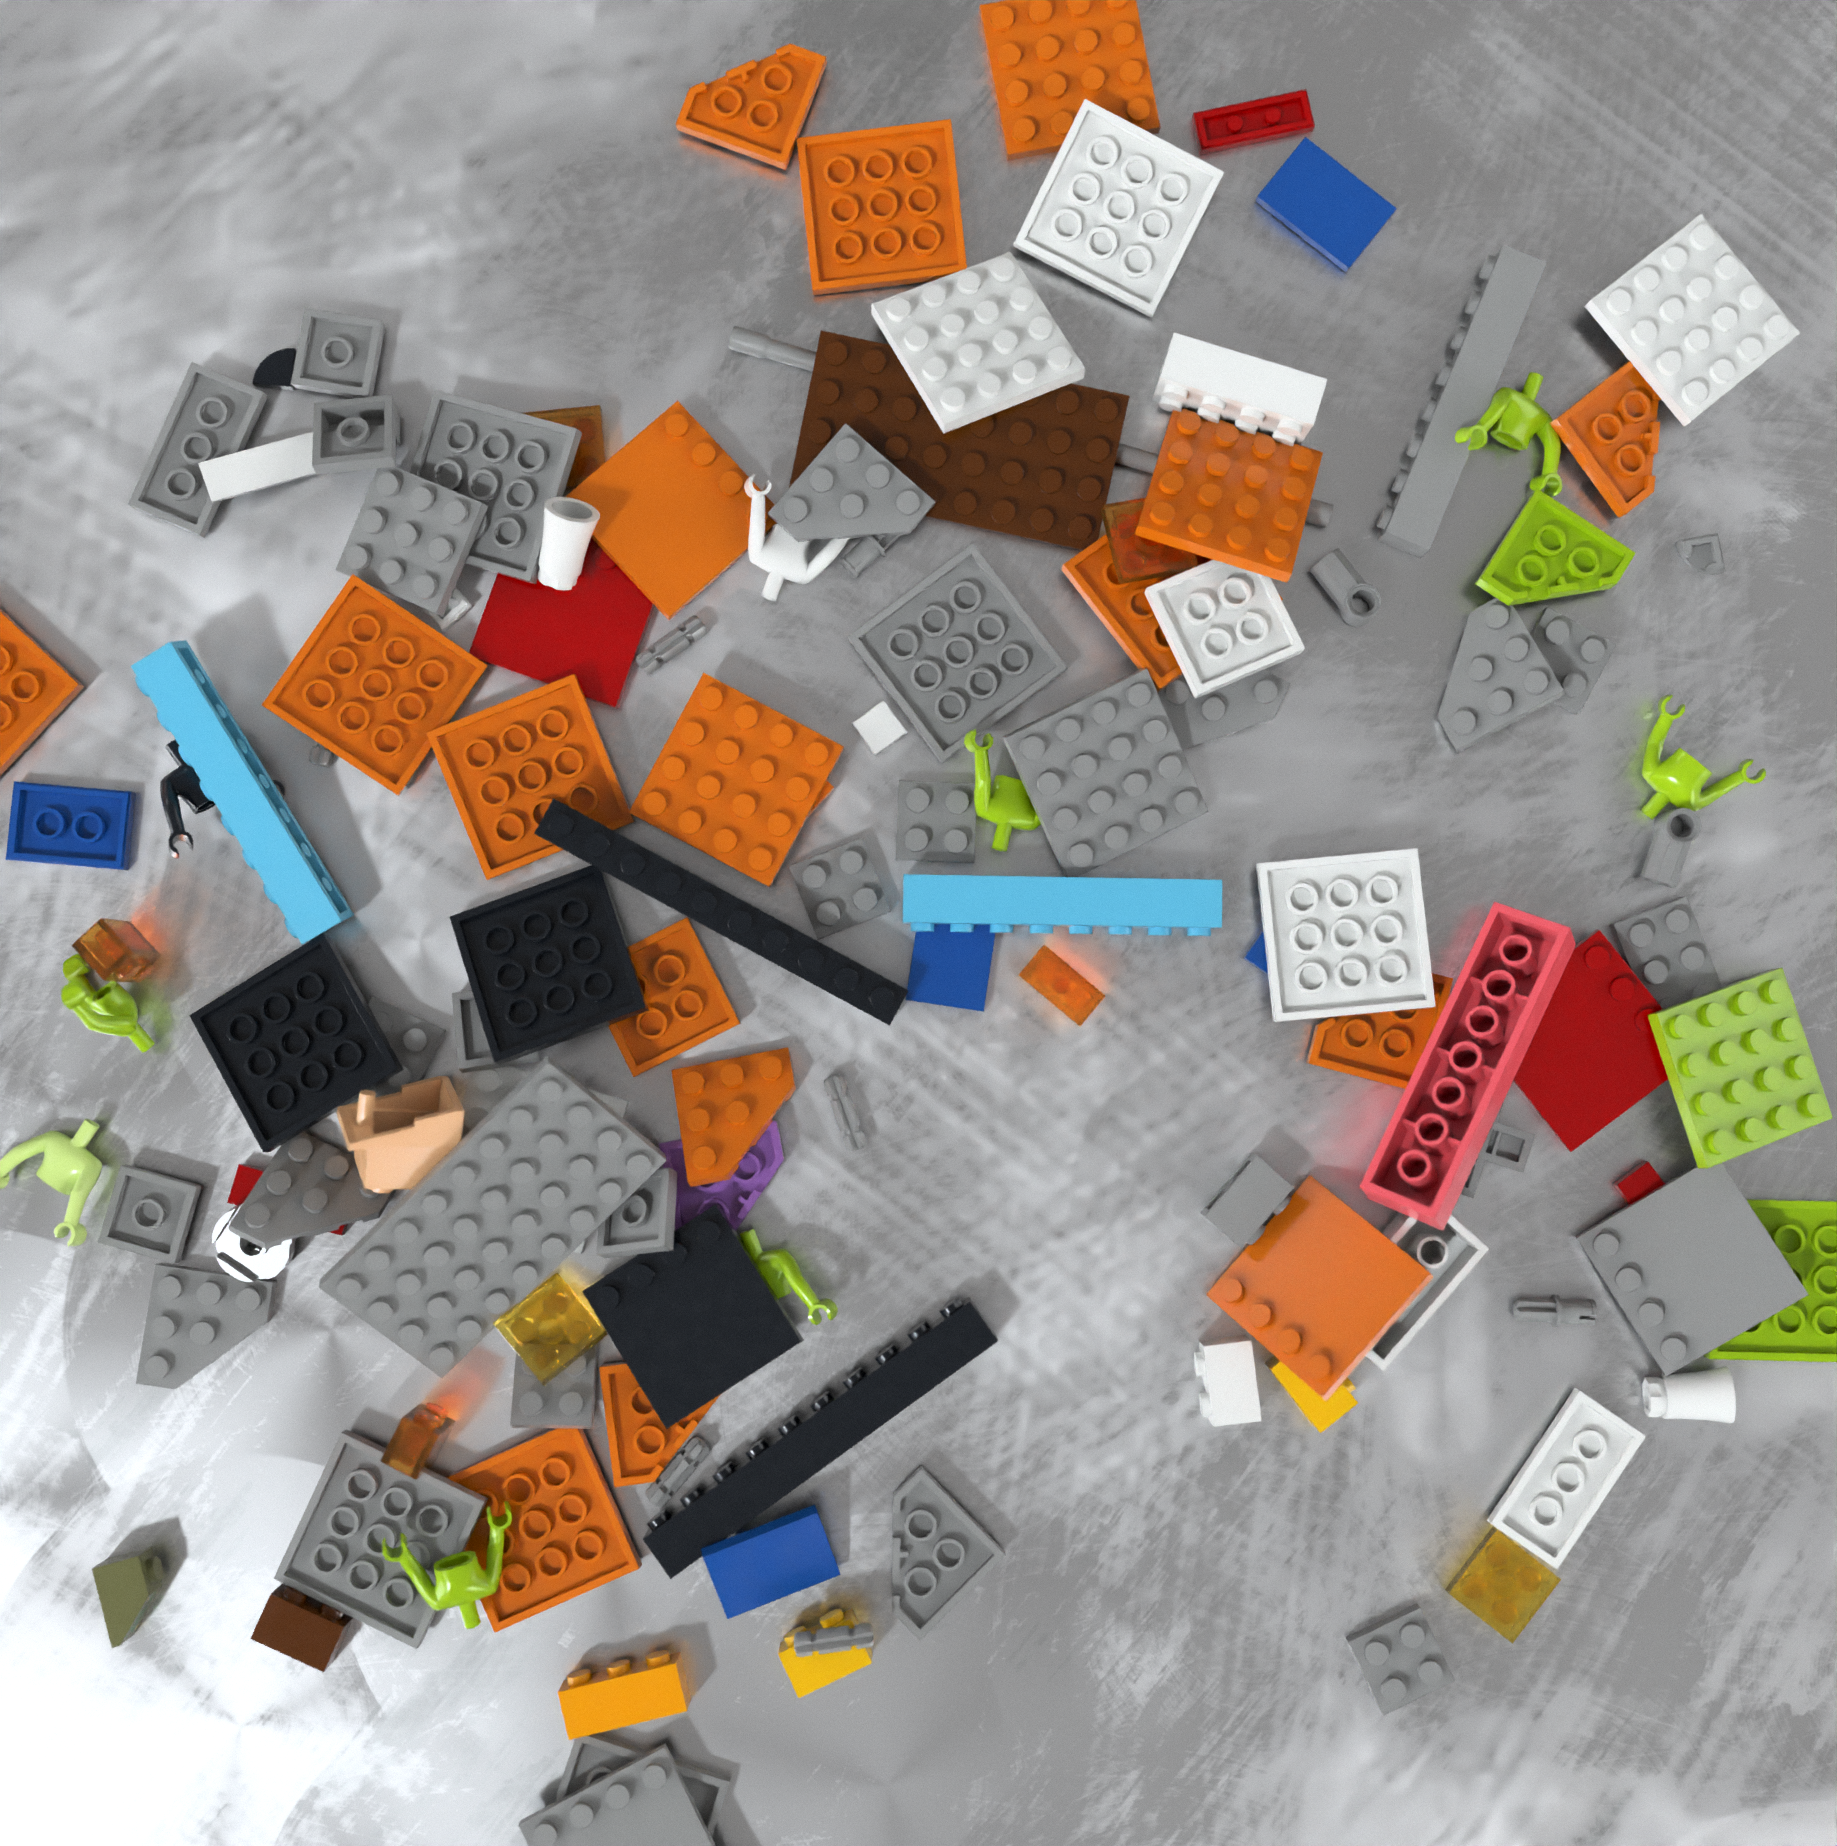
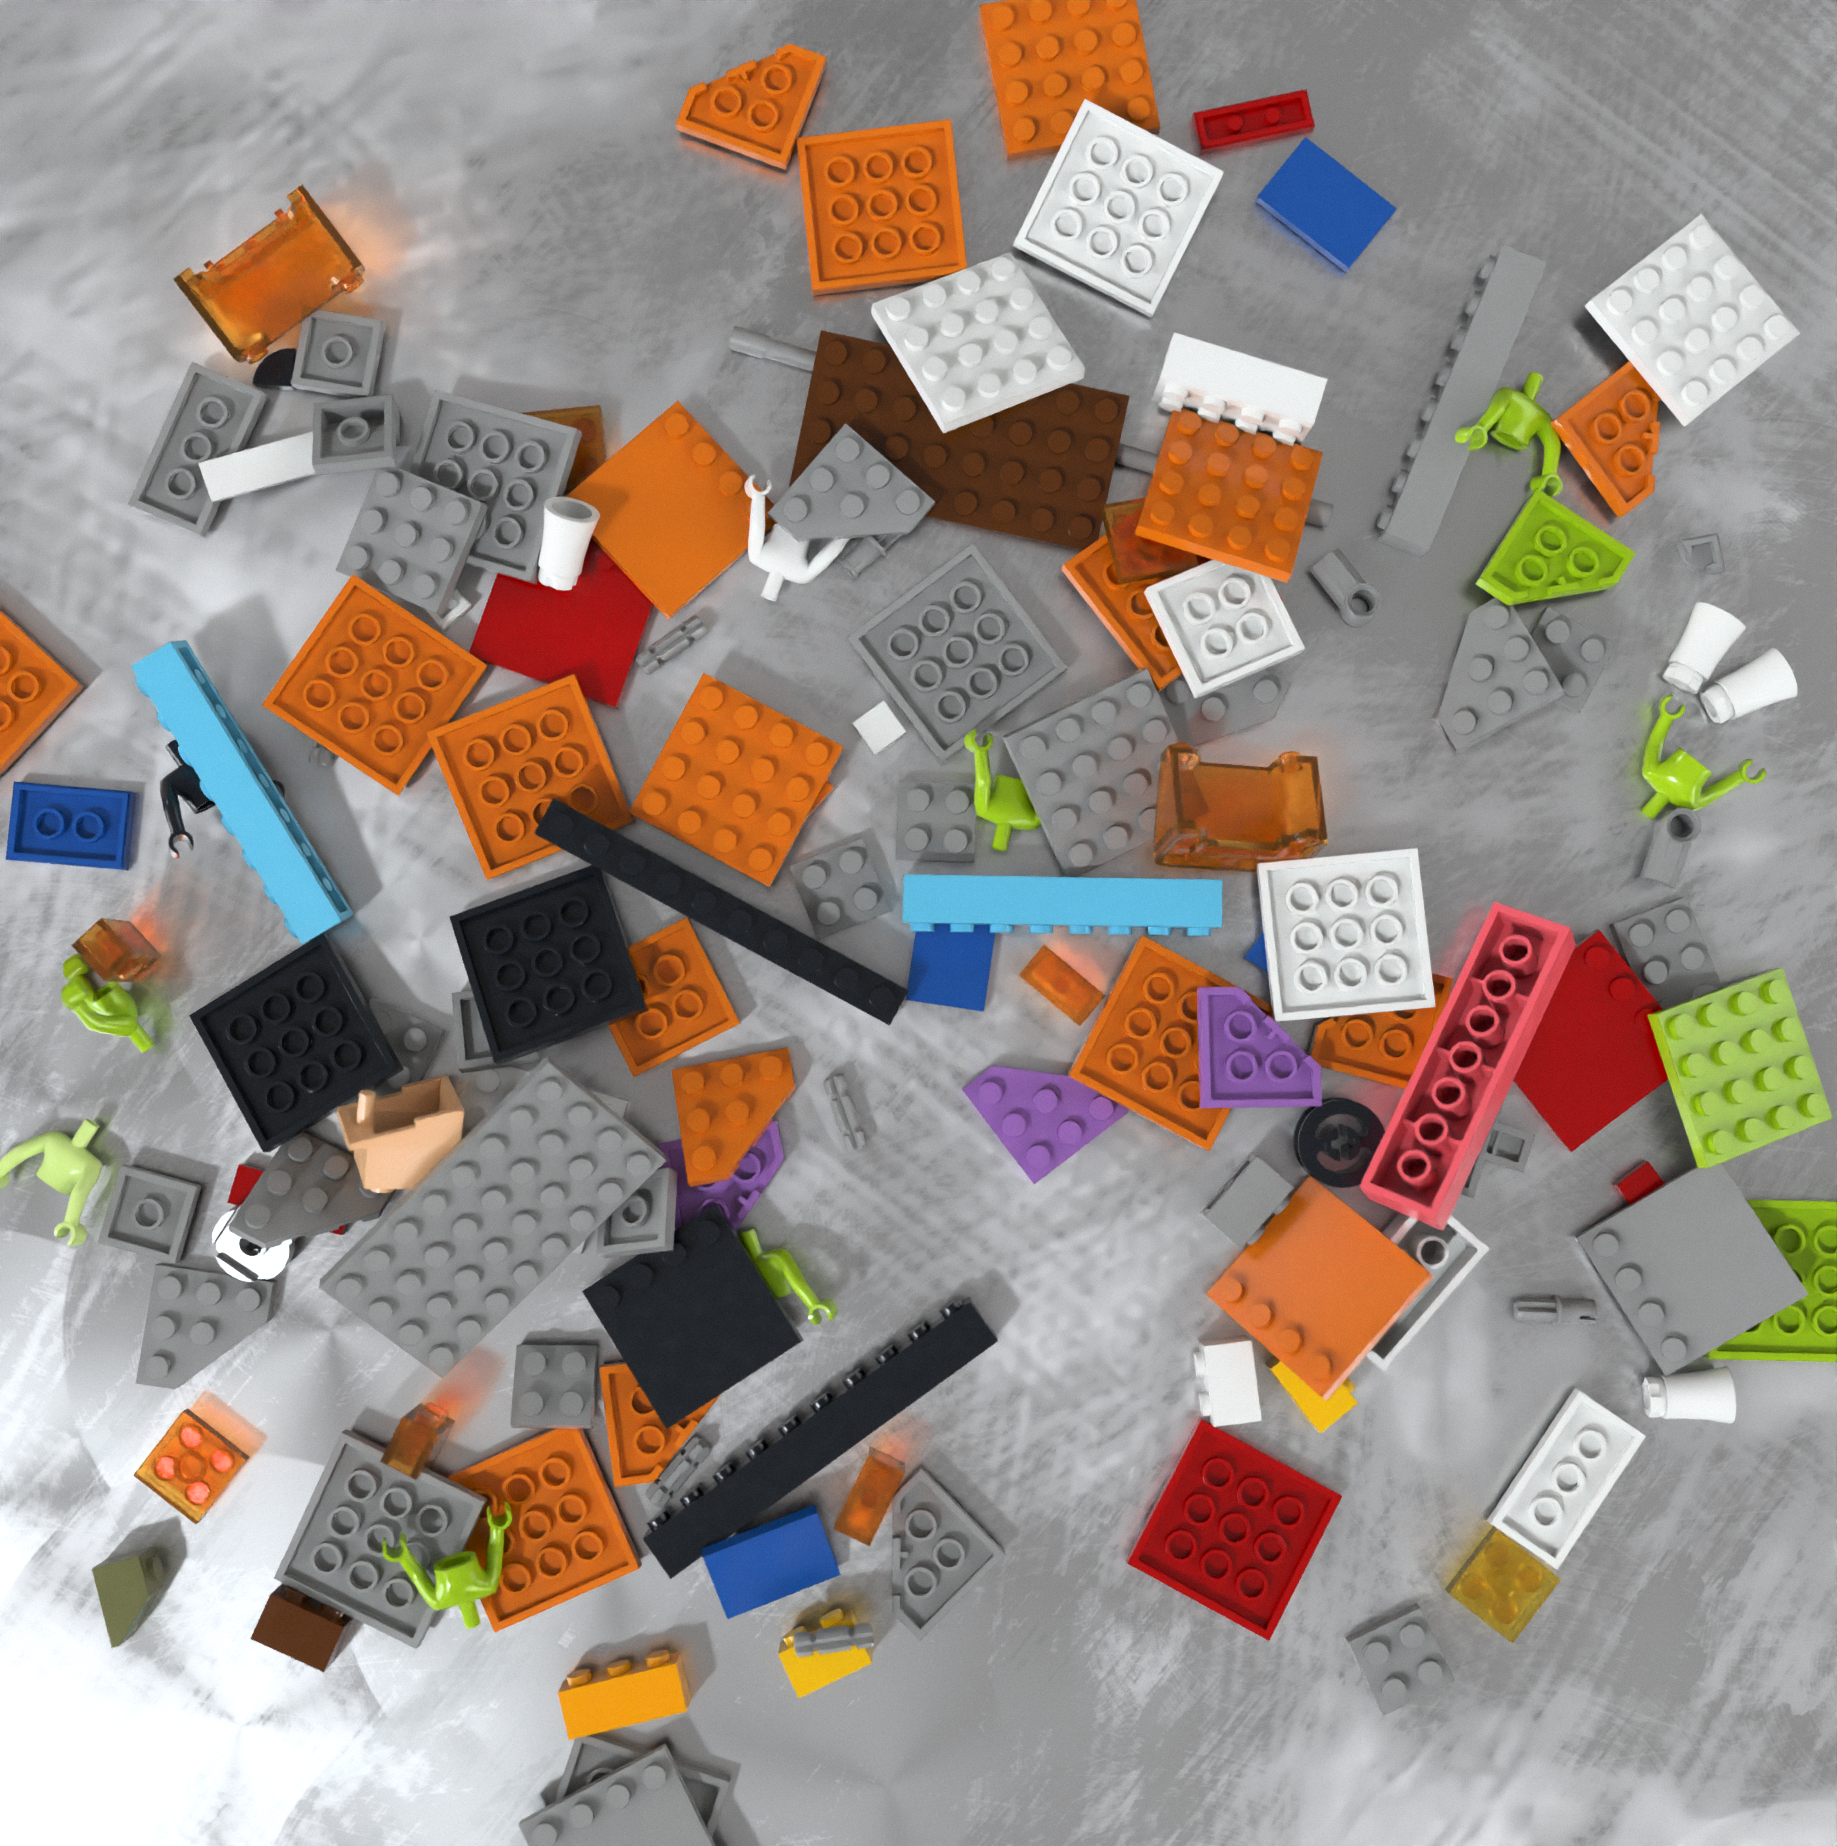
clear yellow plate [493,1273,607,1387] -> none
none -> clear orange plate [133,1409,250,1524]
none -> clear orange windscreen [173,184,365,364]
none -> clear orange brick [833,1446,905,1546]
none -> medium lavender plate [962,1065,1128,1184]
none -> orange plate [1067,935,1273,1151]
none -> red plate [1125,1418,1342,1641]
none -> clear orange windscreen [1153,742,1328,873]
none -> medium lavender plate [1197,987,1322,1108]
none -> black wheel [1293,1097,1385,1188]
none -> white plant [1662,602,1746,694]
none -> white plant [1700,648,1798,724]

